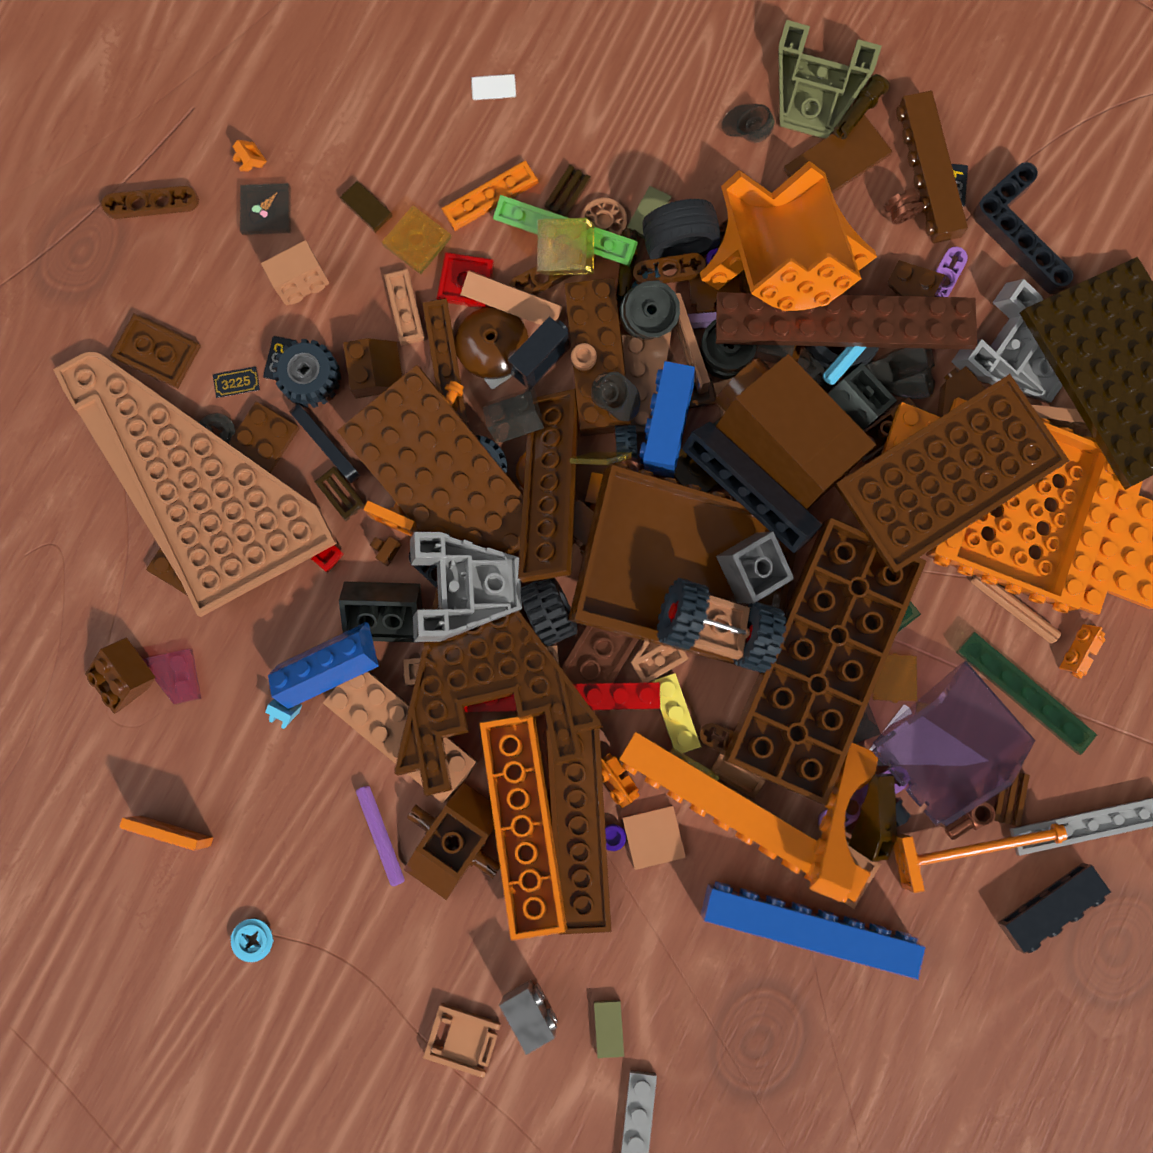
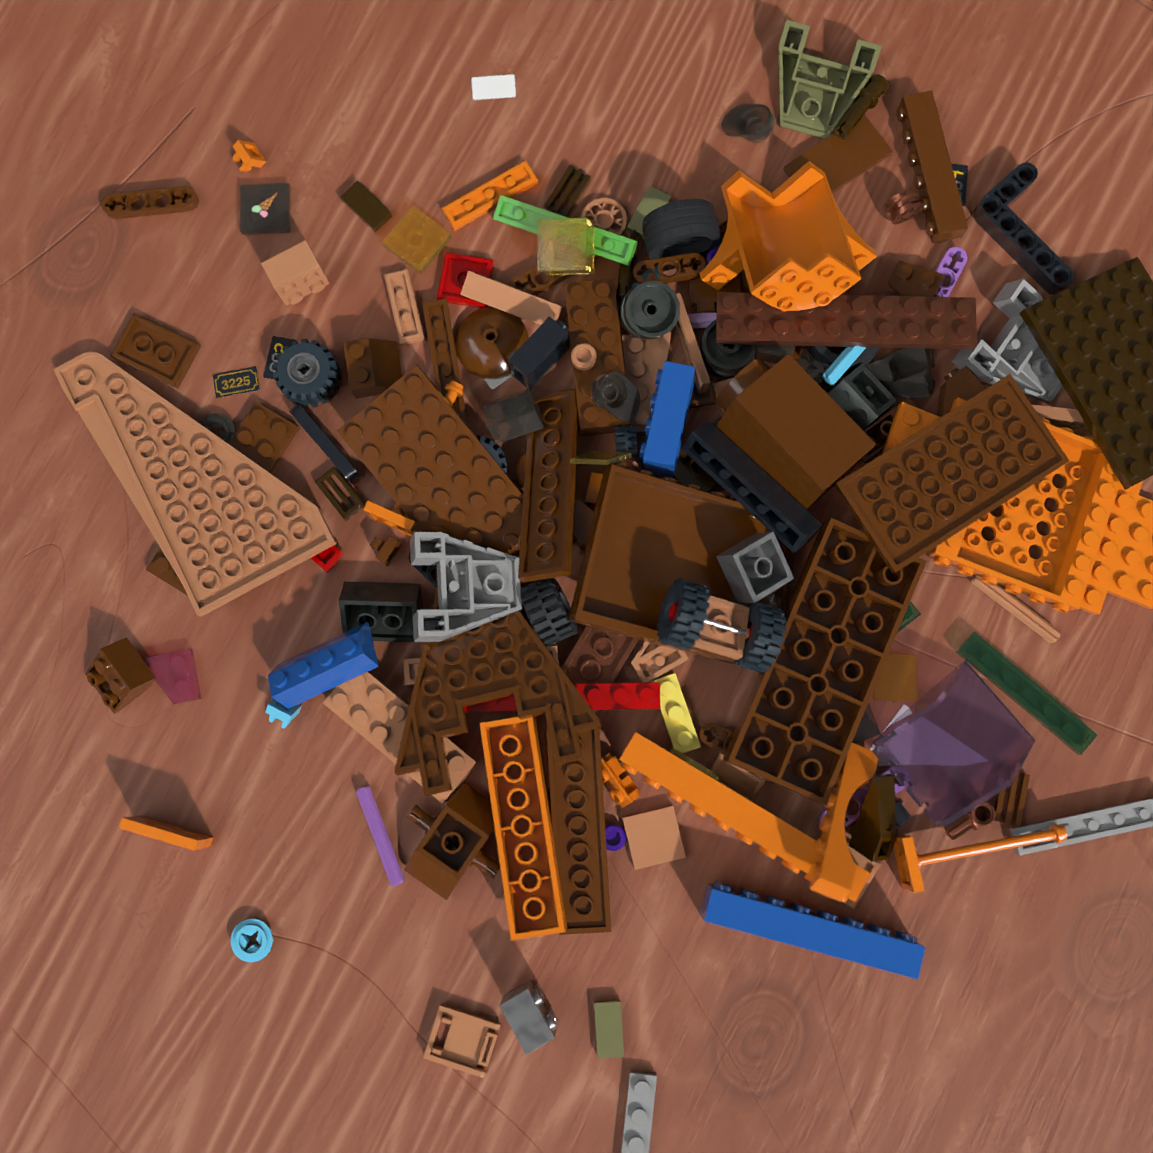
black brick [998,863,1111,954] -> none
orange hinge [1059,624,1106,679] -> none

